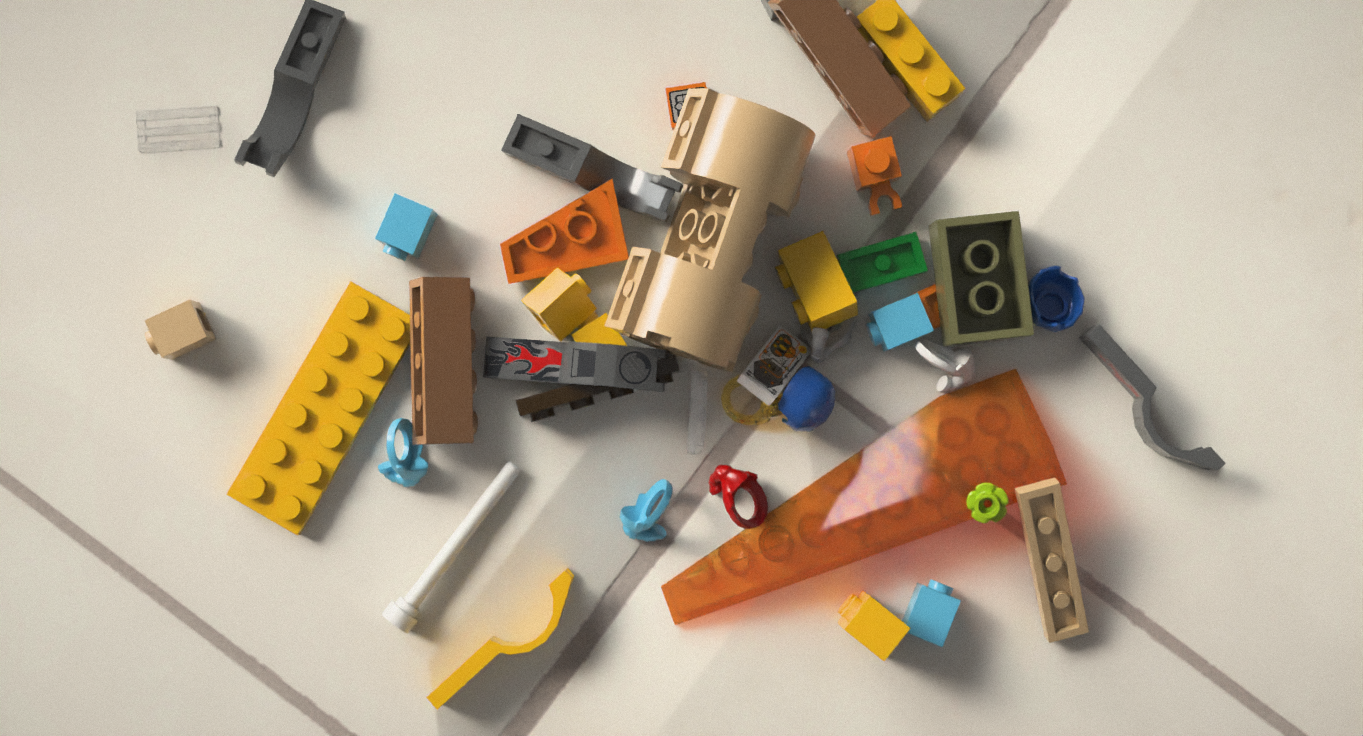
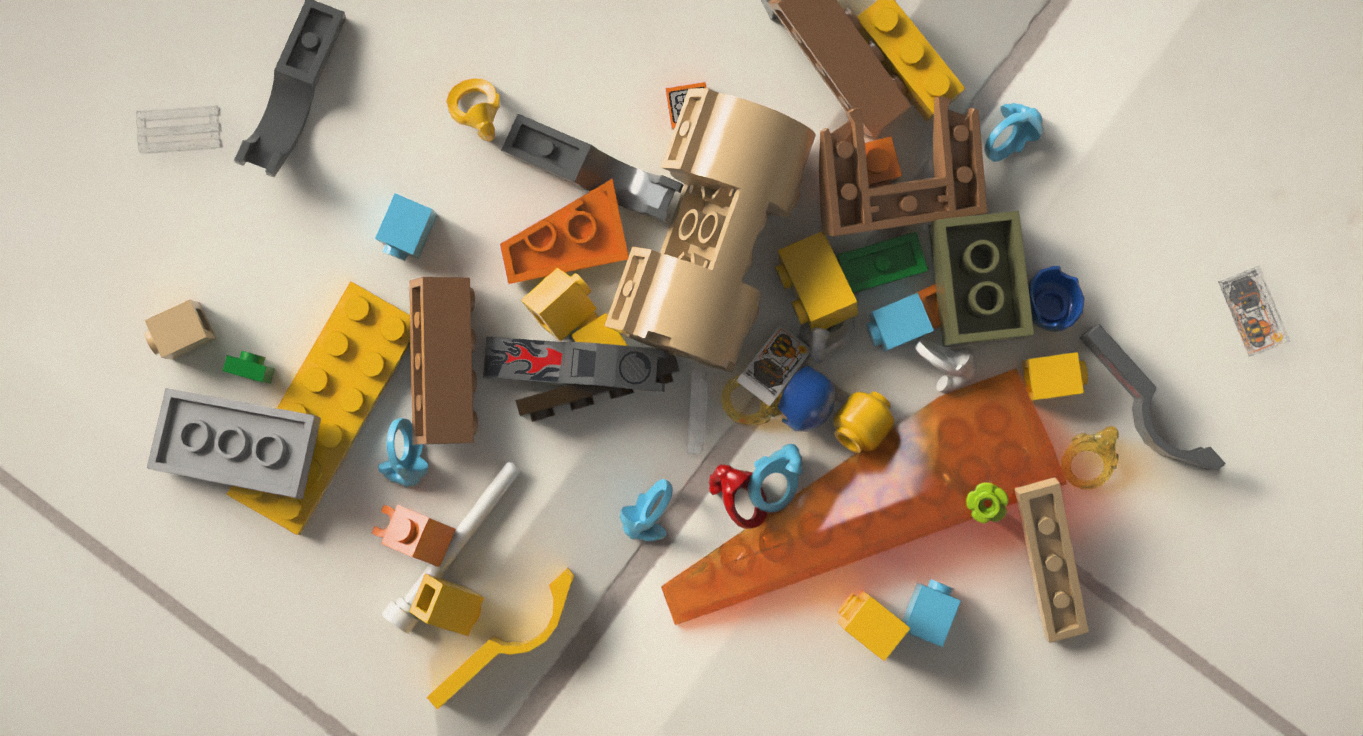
none -> light grey plate [147,388,321,499]
none -> green plate [222,351,275,384]
none -> orange brick [371,505,456,567]
none -> yellow brick [409,573,484,636]
none -> yellow piece [446,78,500,142]
none -> medium azure piece [748,444,803,513]
none -> medium nougat wedge [819,97,988,237]
none -> yellow head [833,391,894,453]
none -> medium azure piece [984,103,1043,162]
none -> yellow brick [1022,352,1088,401]
none -> clear yellow piece [1061,426,1119,489]
none -> clear tile [1218,265,1291,357]

